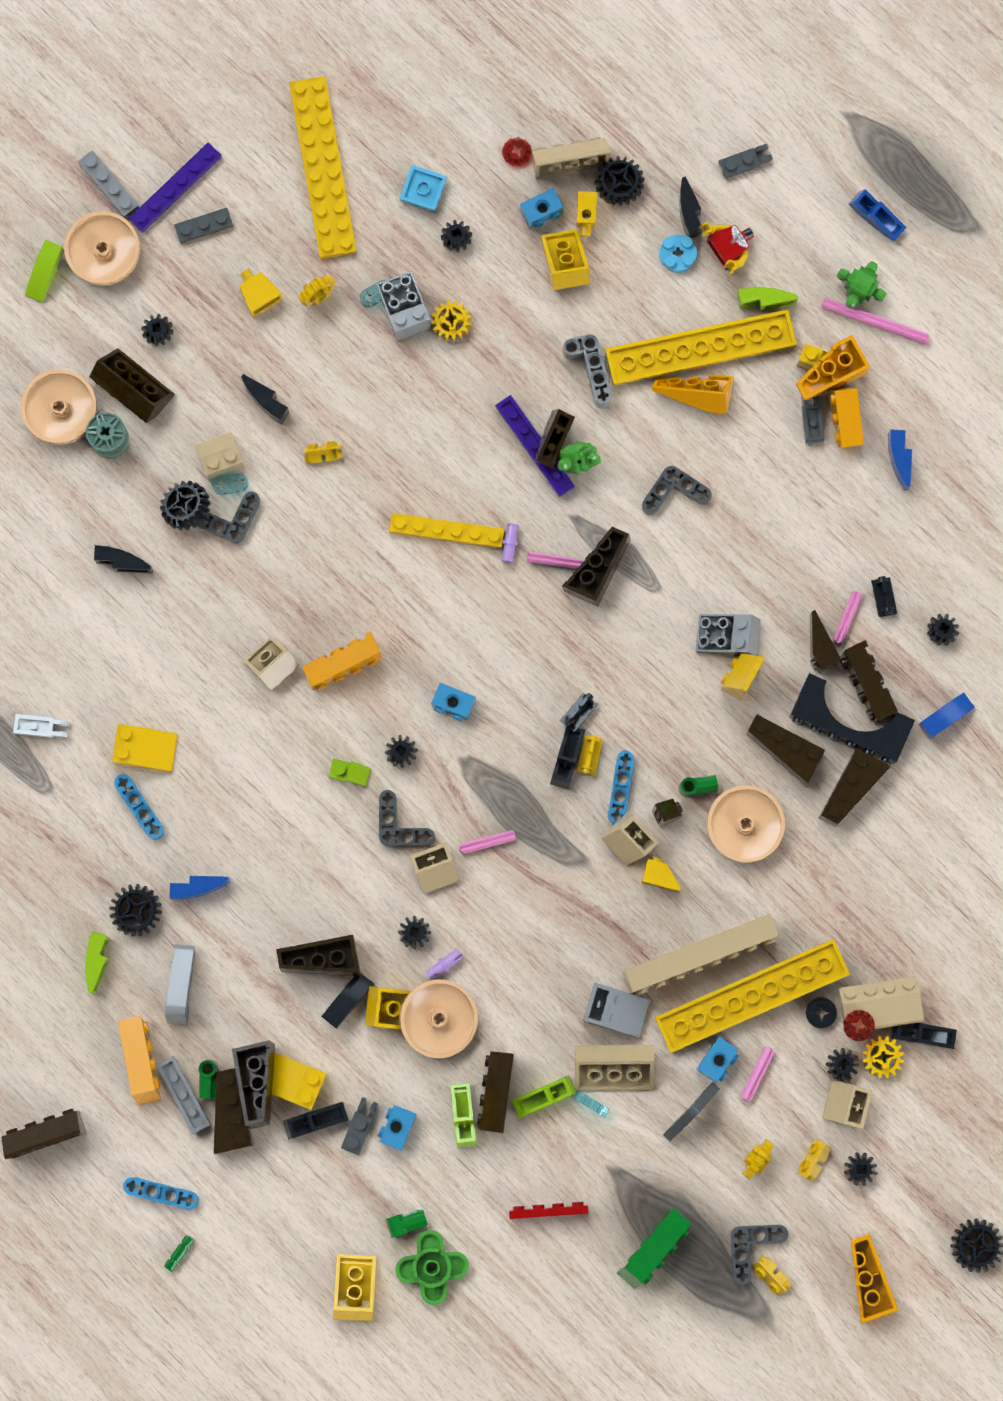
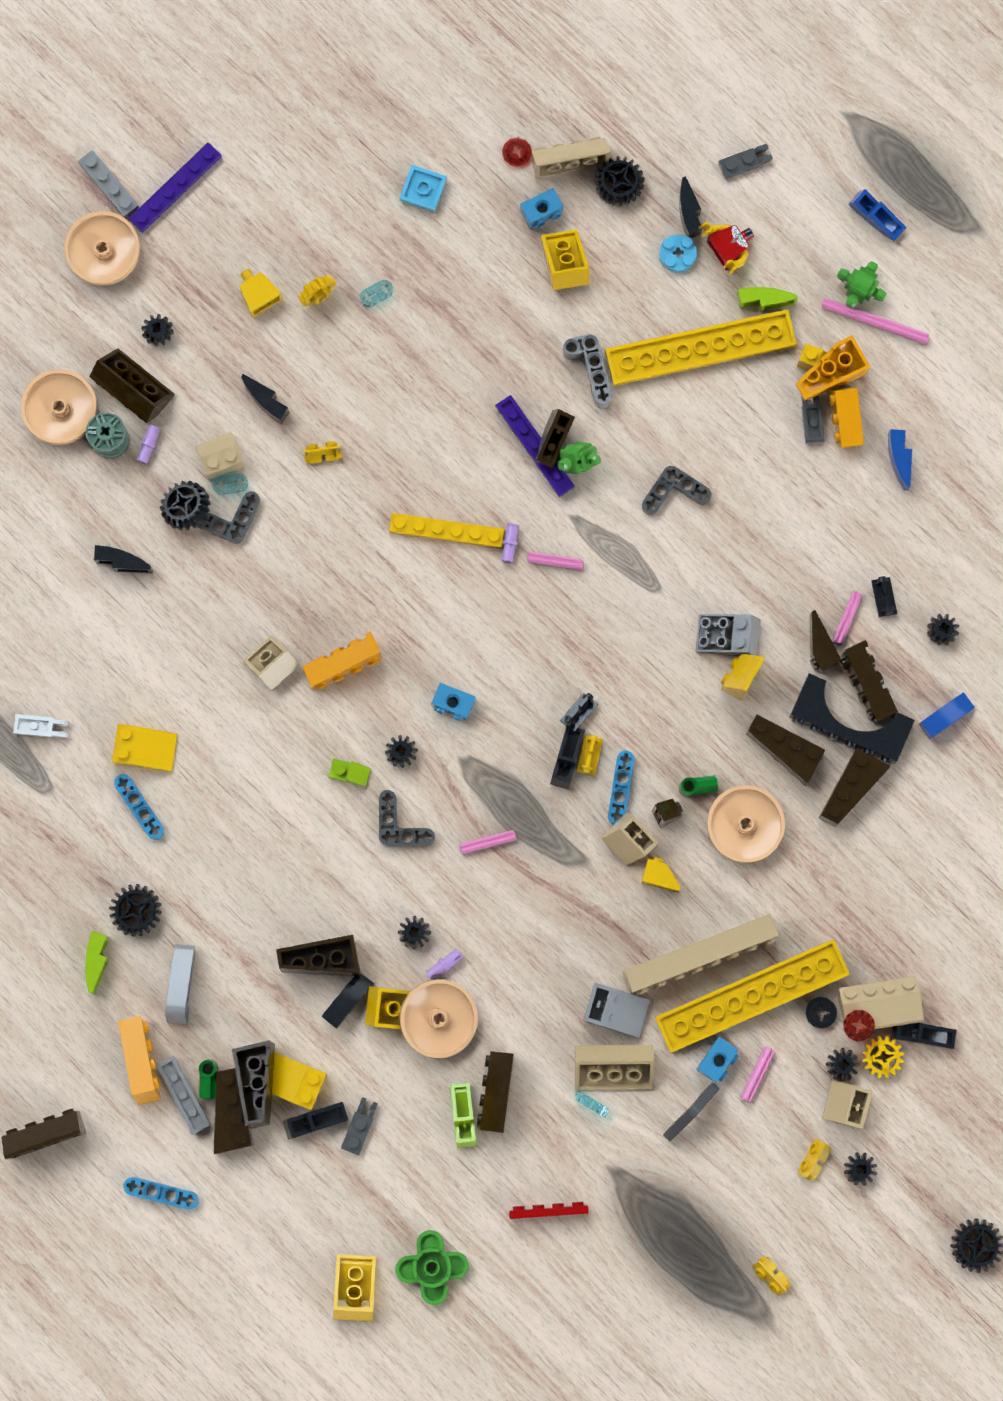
lime slope [25,239,64,303] -> none
green axle [164,1235,194,1272] -> none
blue slope [169,876,230,900] -> none
dark grey plate [174,208,234,244] -> none
yellow plate [289,76,357,259] -> none
light grey slope [376,271,432,341] -> none
dark azure brick [378,1105,416,1151] -> none
green piece [386,1209,428,1238] -> none
tan slope [410,842,460,894] -> none
yellow gear [431,300,471,342] -> none
black gear [441,220,472,253] -> none
lime slope [511,1075,577,1119] -> none
dark brown wedge [562,526,631,607] -> none
yellow torso [576,191,597,237] -> none
green wedge [617,1208,692,1289] -> none
light orange wedge [652,375,734,415] -> none
dark grey beam [731,1225,789,1285] -> none
yellow gear [742,1139,774,1179] -> none
light orange wedge [851,1232,898,1324] -> none
none -> lavender pin [137,425,160,464]

